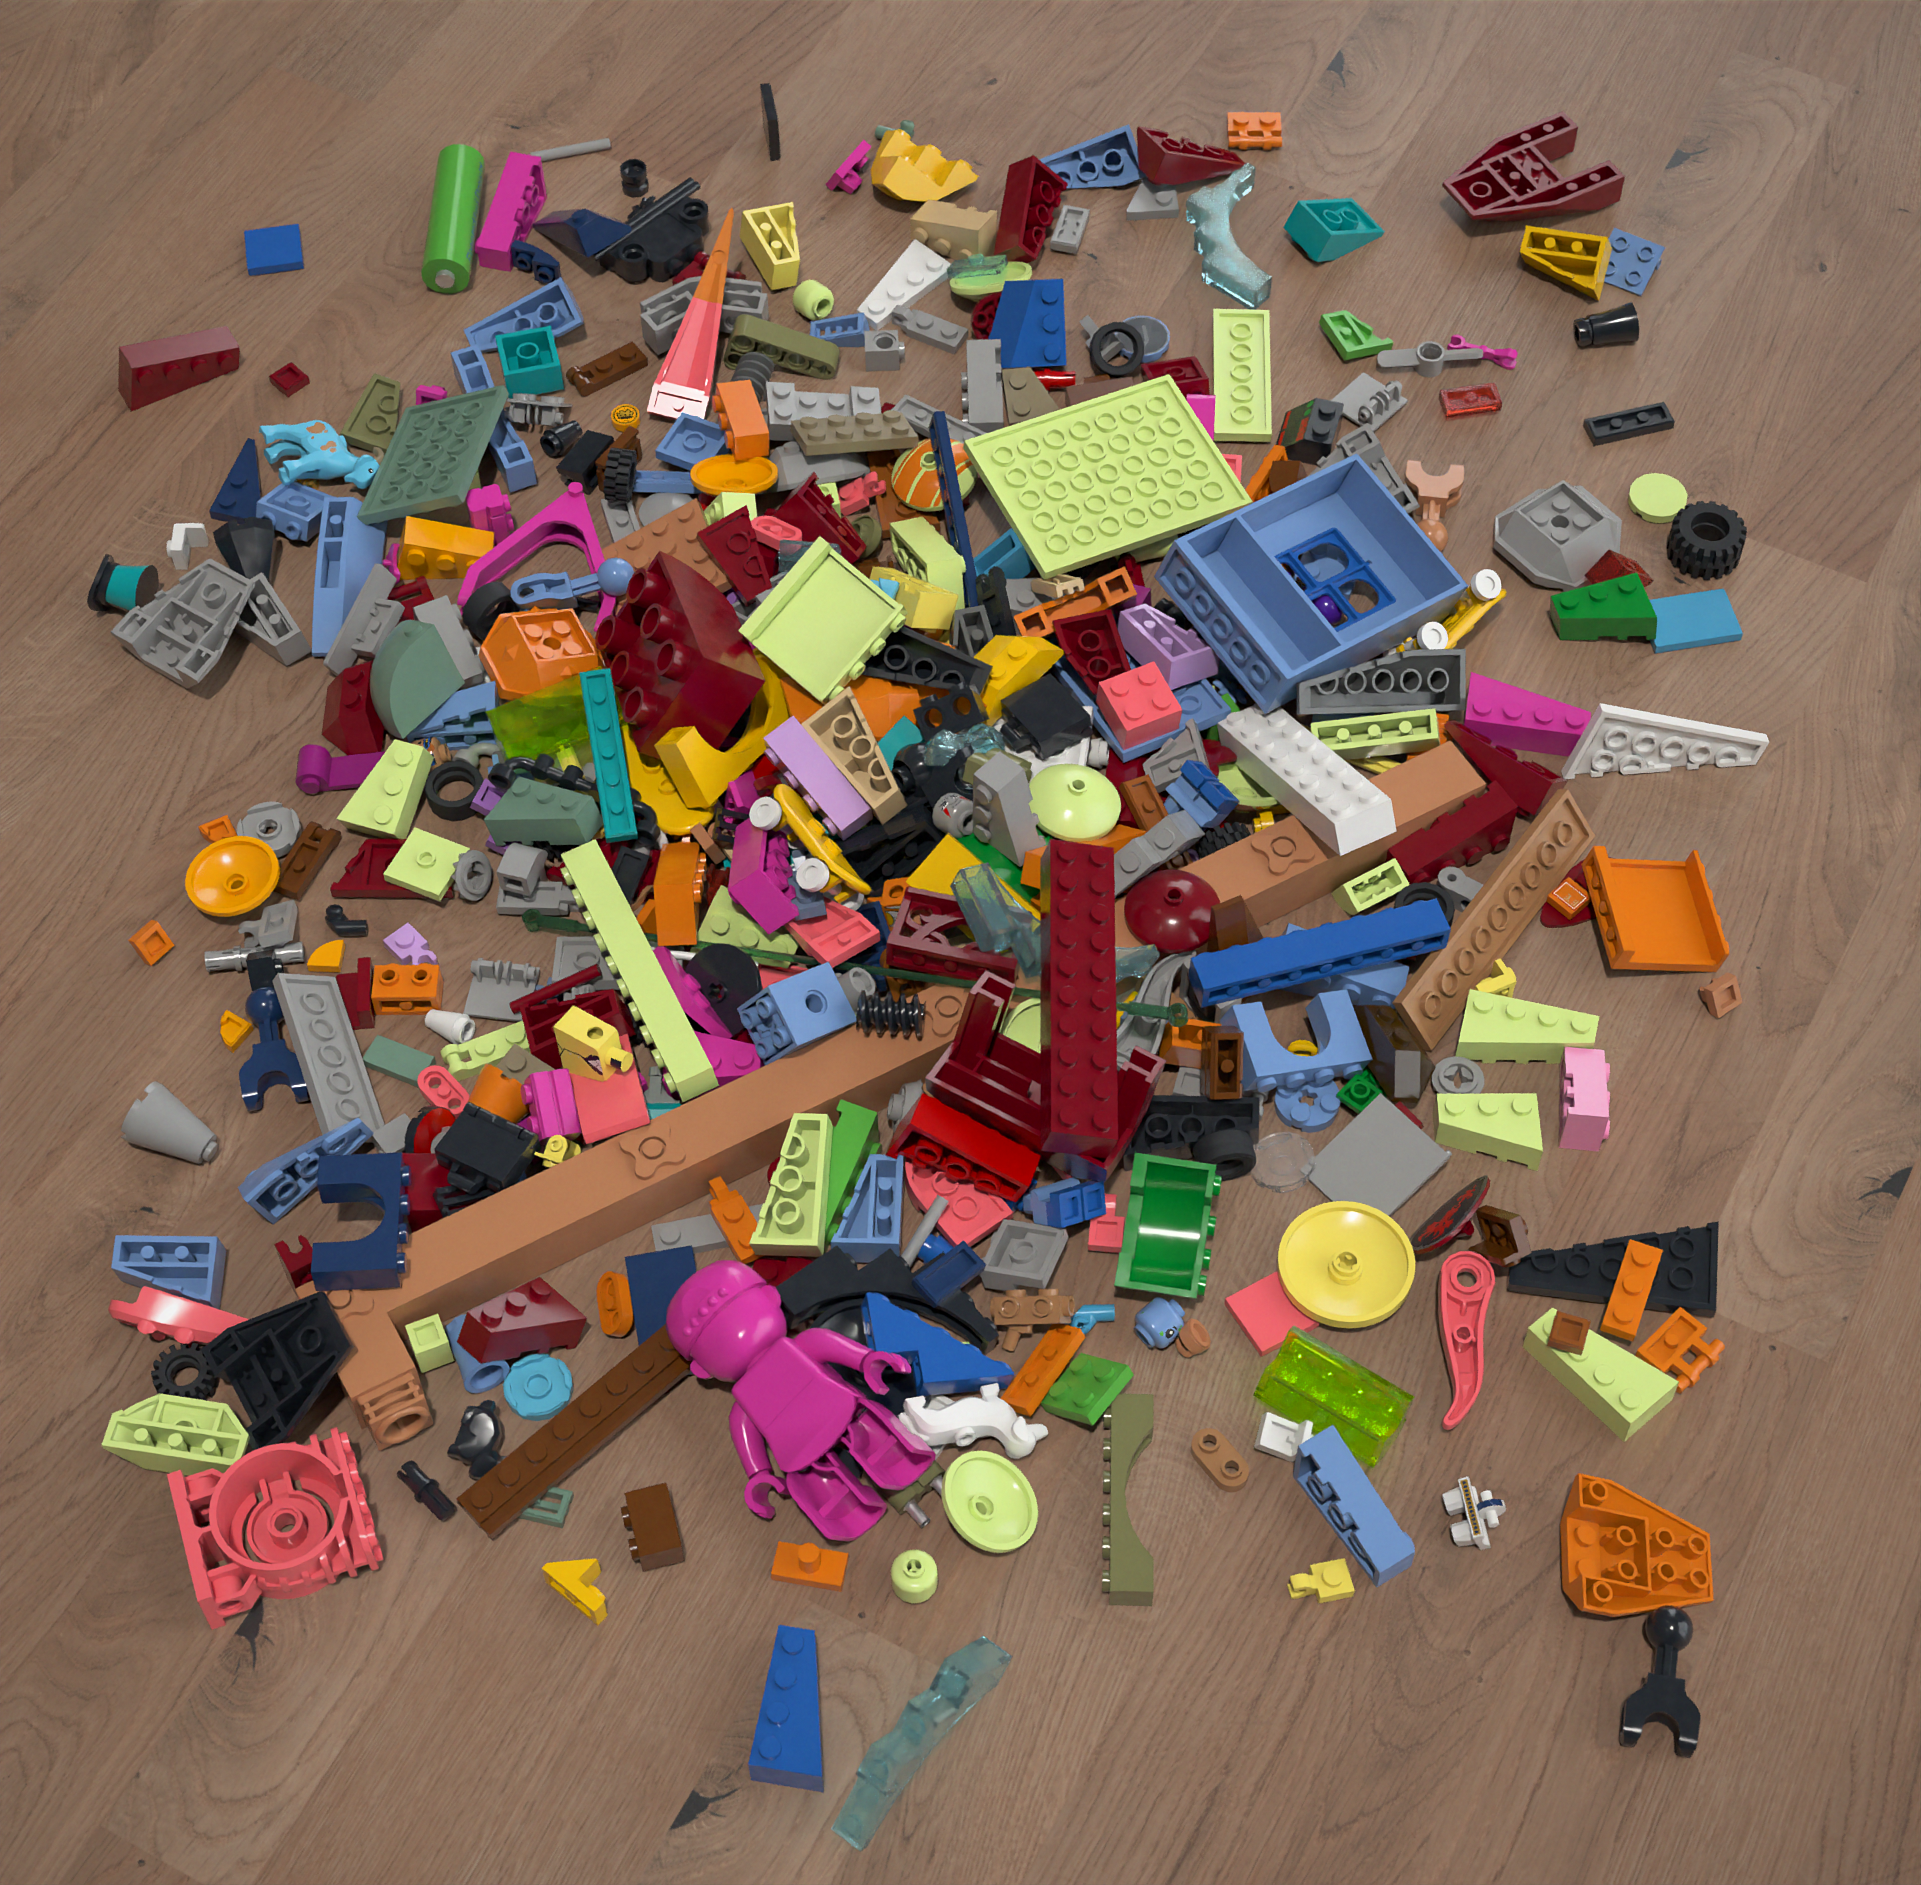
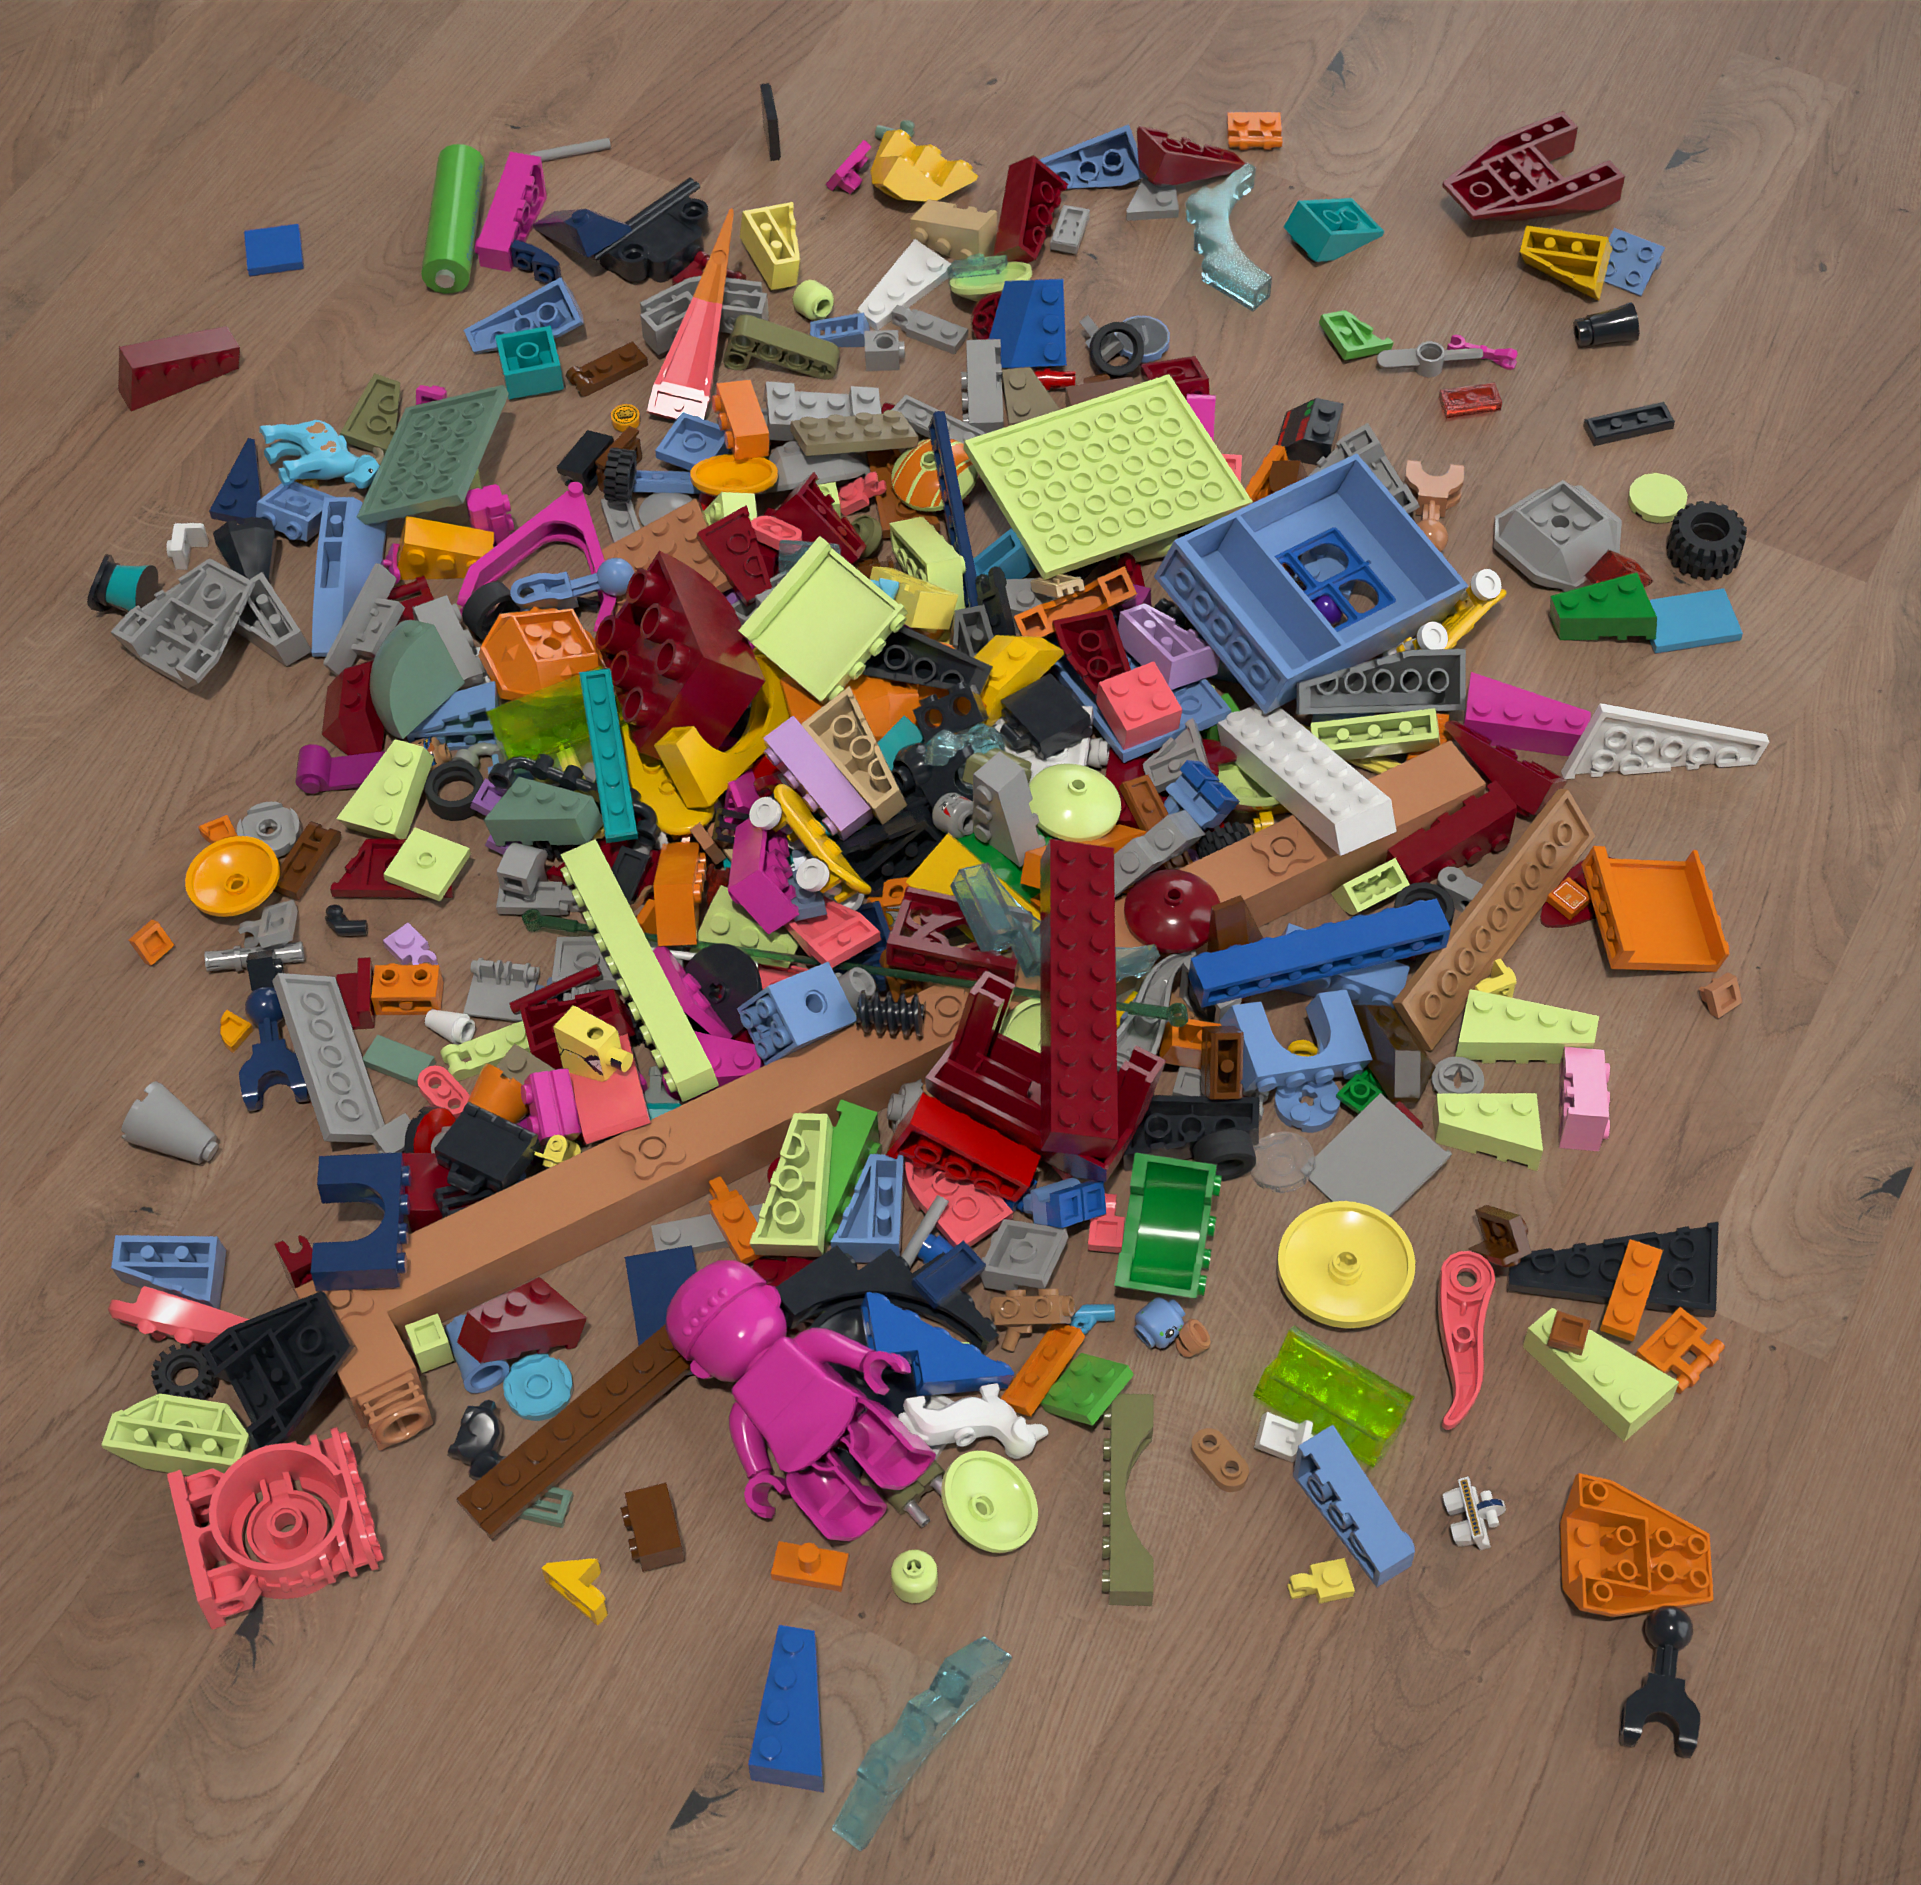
medium blue wedge [238,1118,374,1225] -> none
dark red tile [269,362,310,398] -> none
light orange tile [307,940,345,973] -> none
black axle [397,1460,454,1521] -> none
medium blue arch [450,344,537,492] -> none
light grey gear [450,850,492,901] -> none
light grey hinge [505,393,573,427] -> none
black cone [540,420,582,457] -> none
orange plate [596,1271,634,1337] -> none
black wheel [620,159,649,198] -> none
black plant [627,196,656,220] -> none
dark grey piece [730,352,775,403] -> none
yellowish green plate [1213,309,1272,442] -> none
medium blue plant [1213,677,1247,704] -> none
coral tile [1224,1271,1320,1357] -> none
light grey hinge [1331,372,1408,432] -> none
shield [1409,1175,1490,1254] -> none

